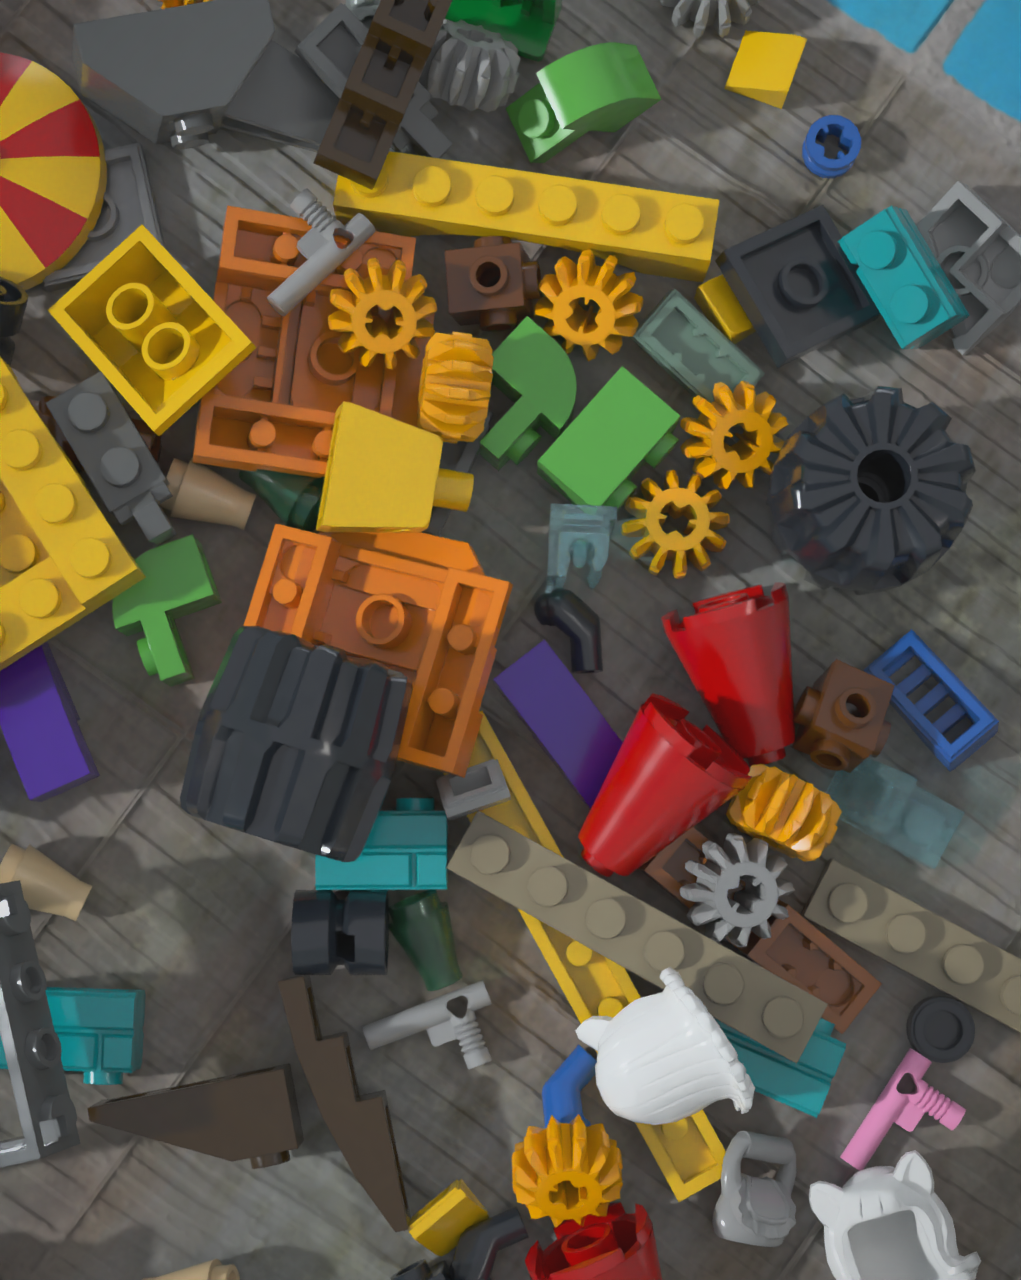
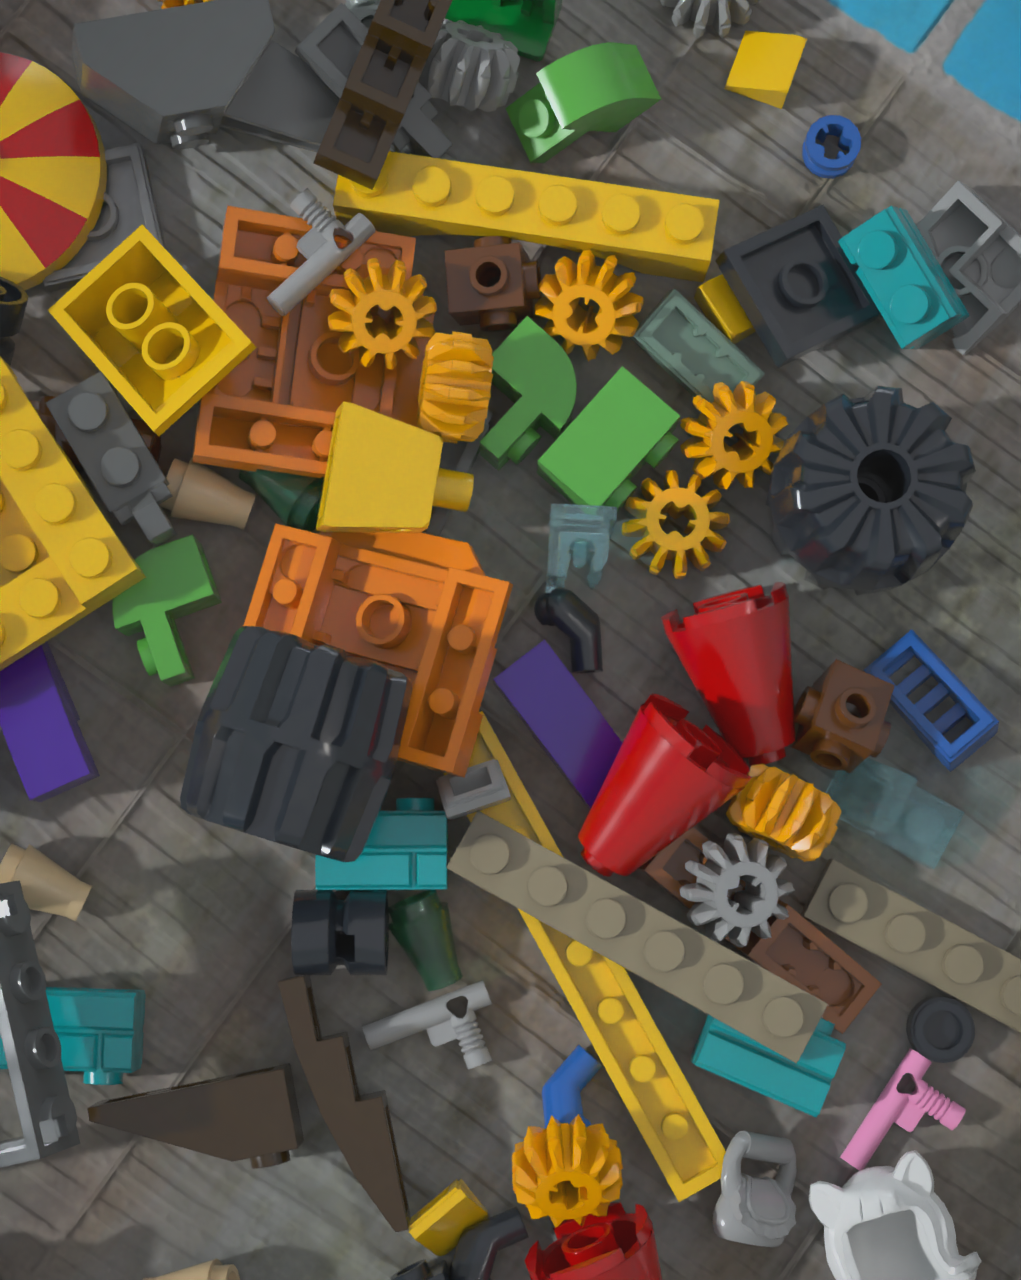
white hair [575,967,755,1125] -> none

